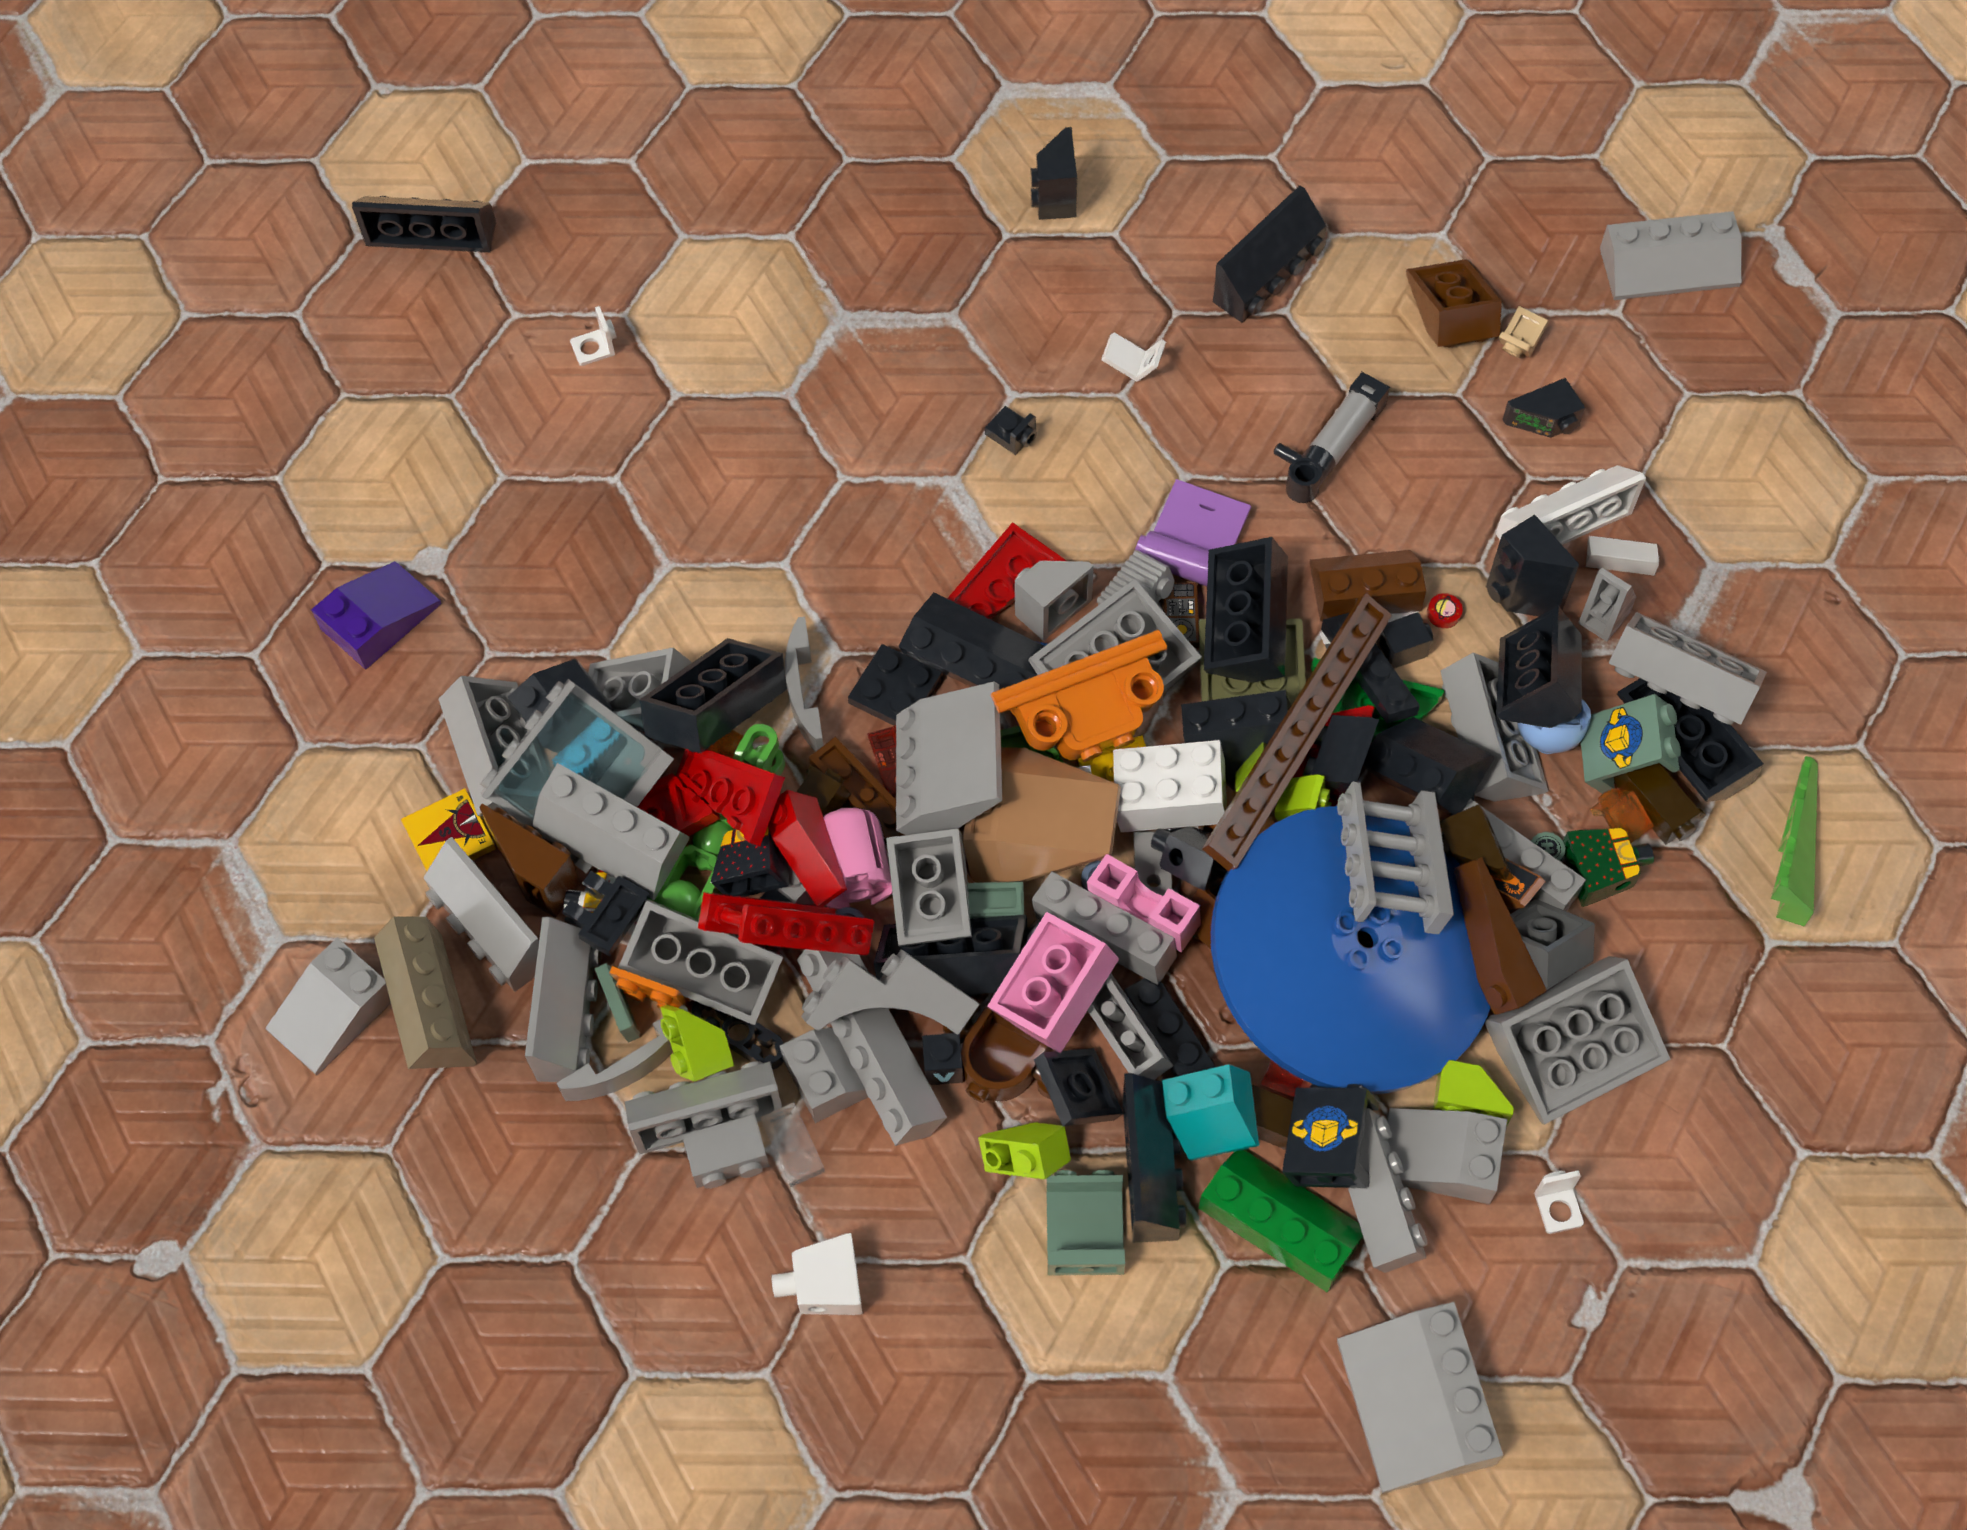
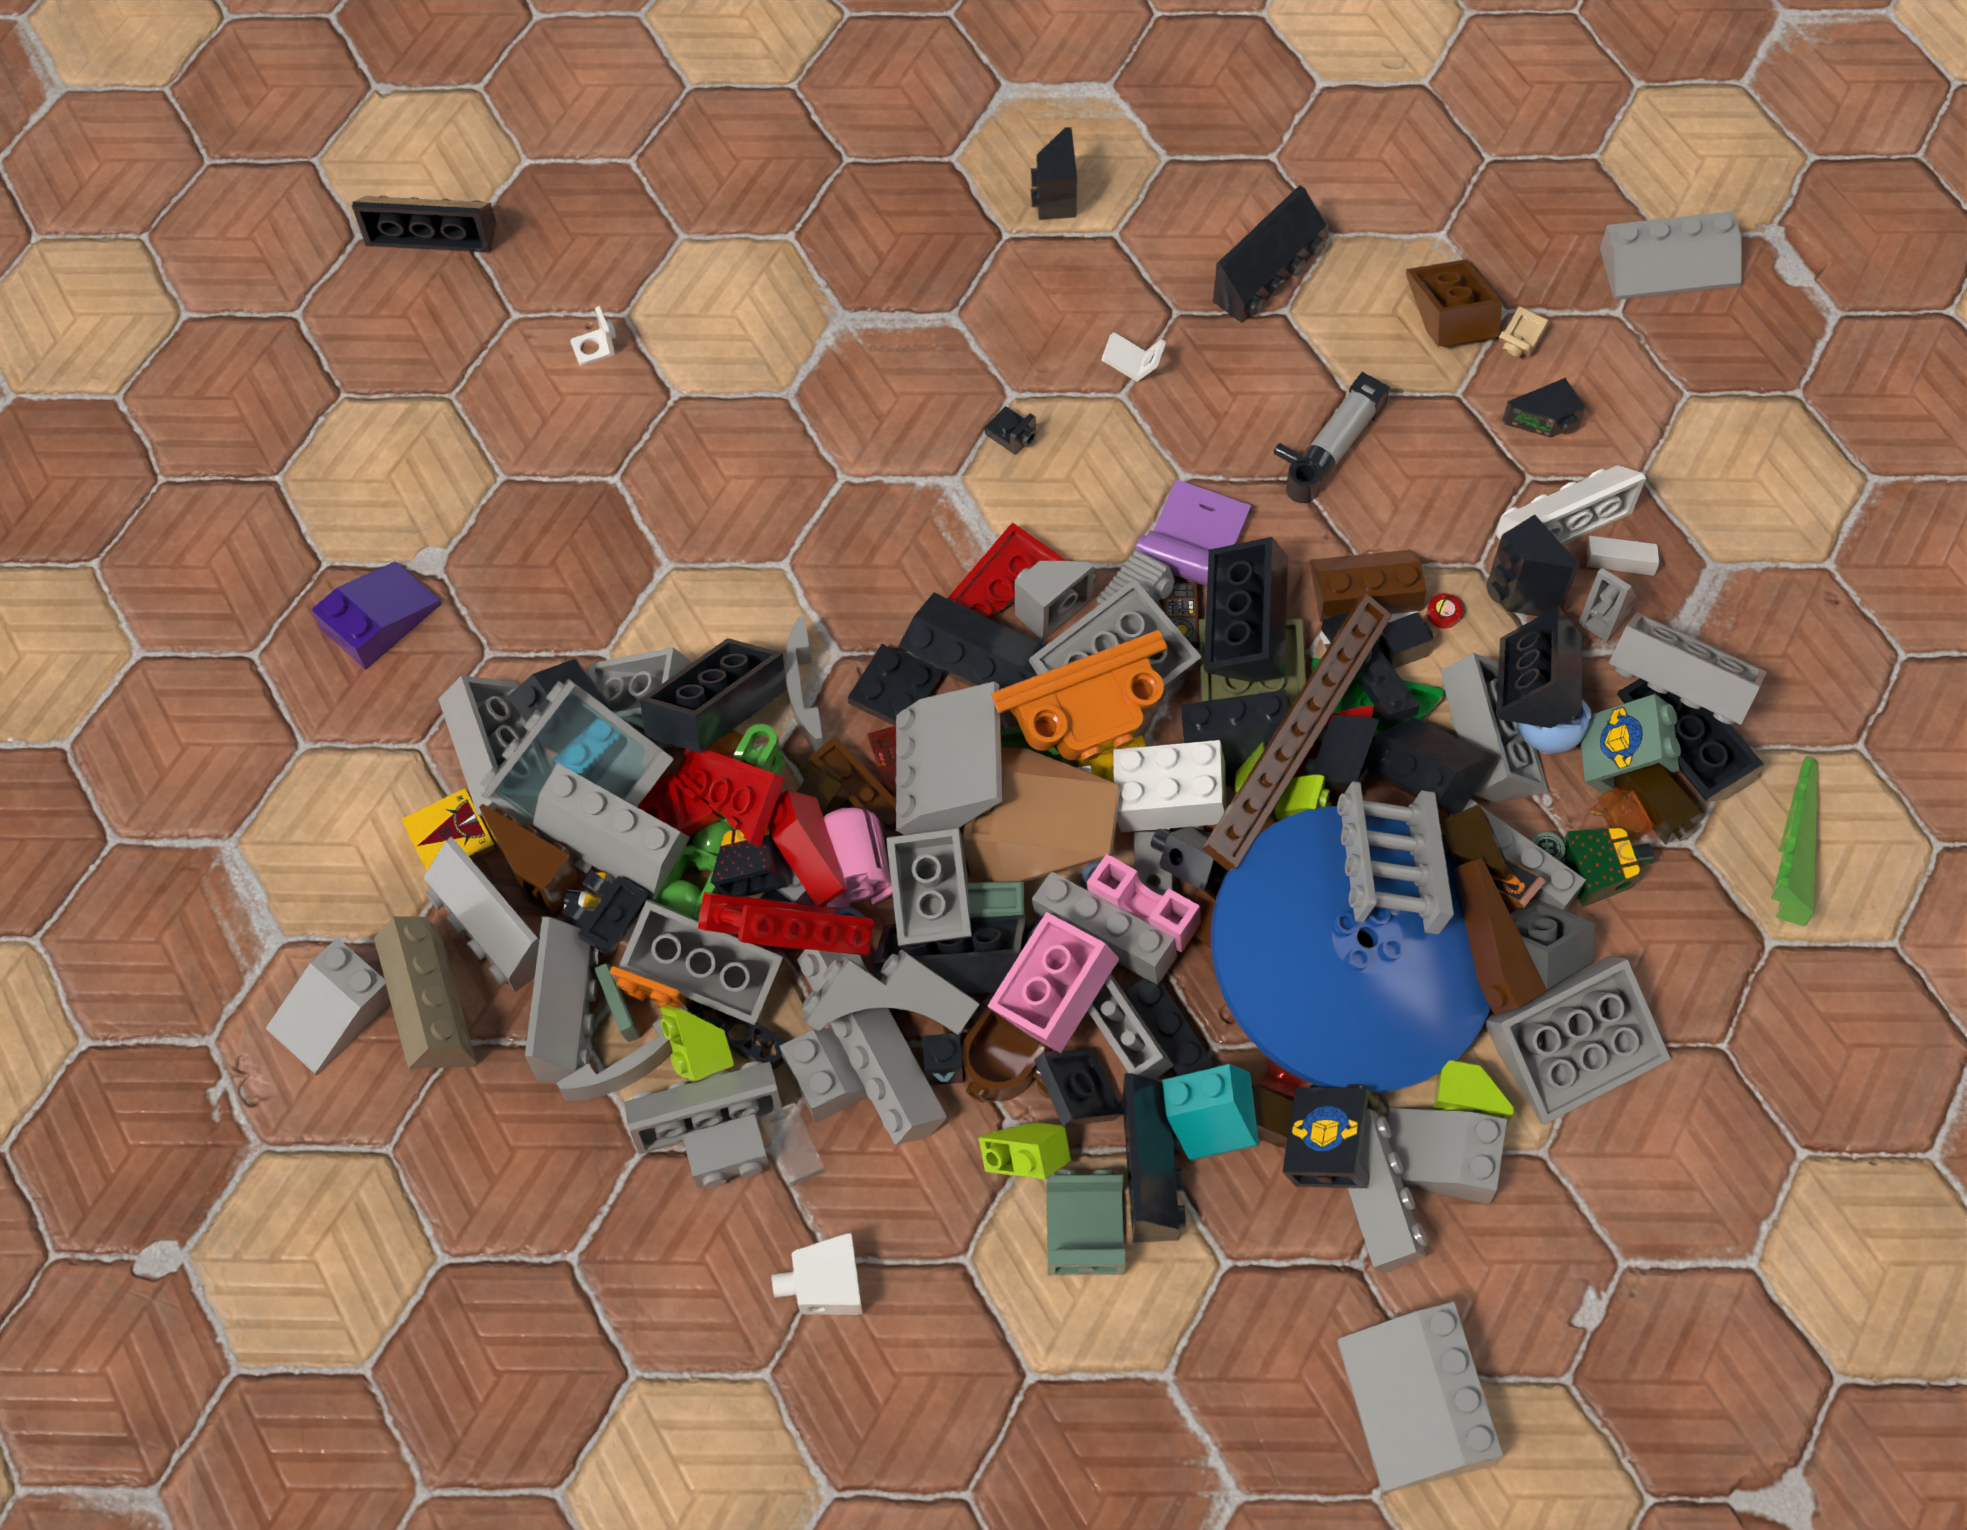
green slope [1198,1149,1363,1293] -> none
white bracket [1534,1171,1584,1234] -> none

